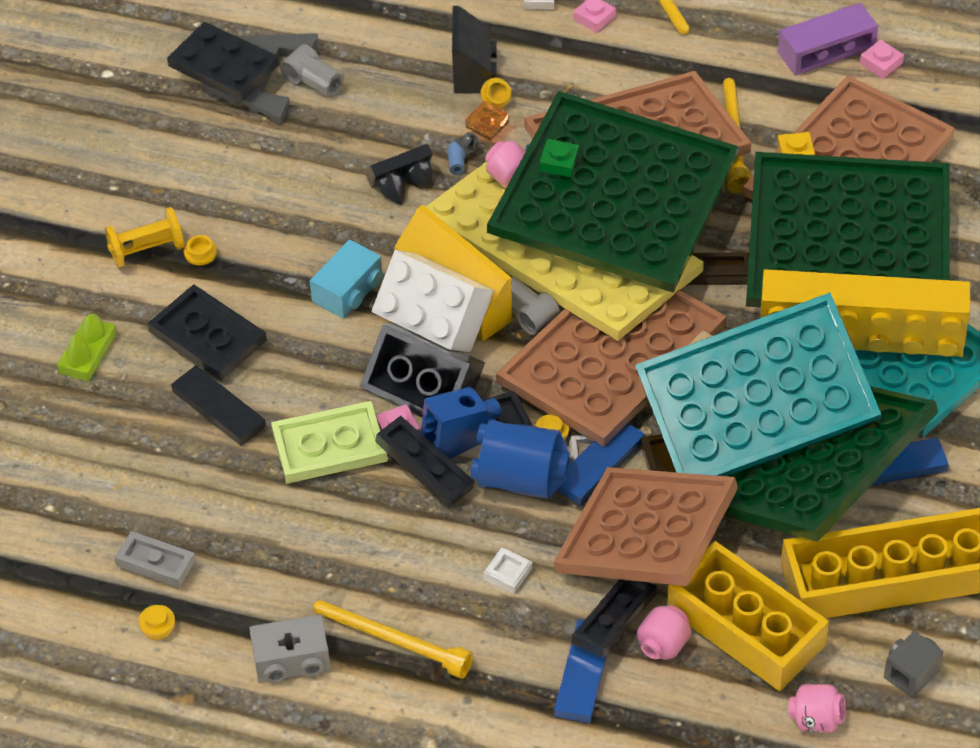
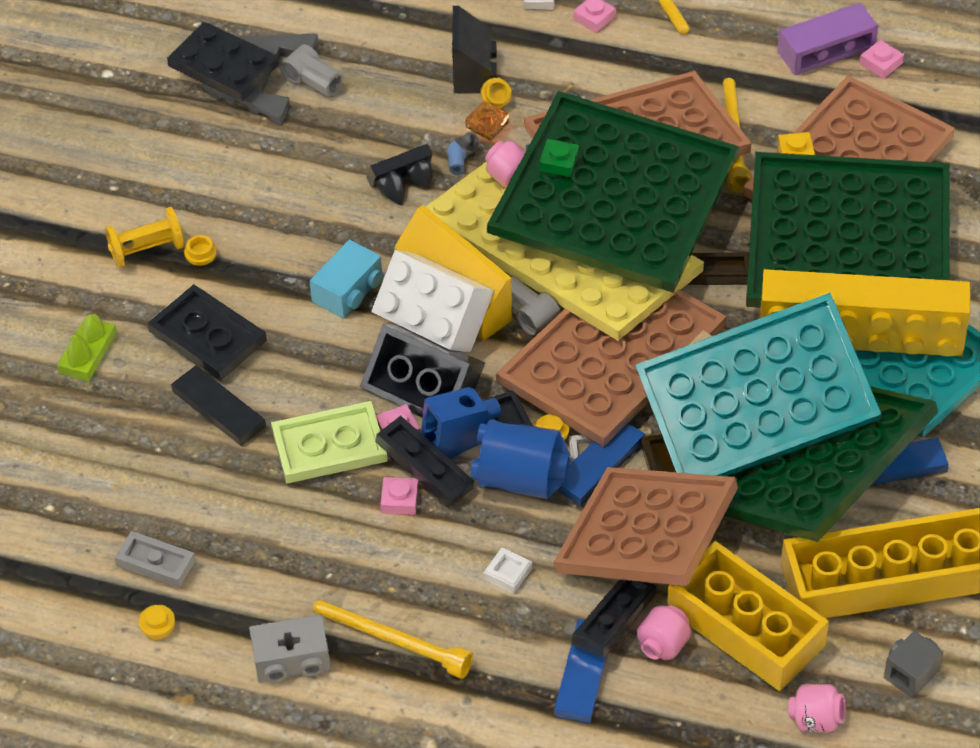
none -> bright pink plate [380,477,418,515]

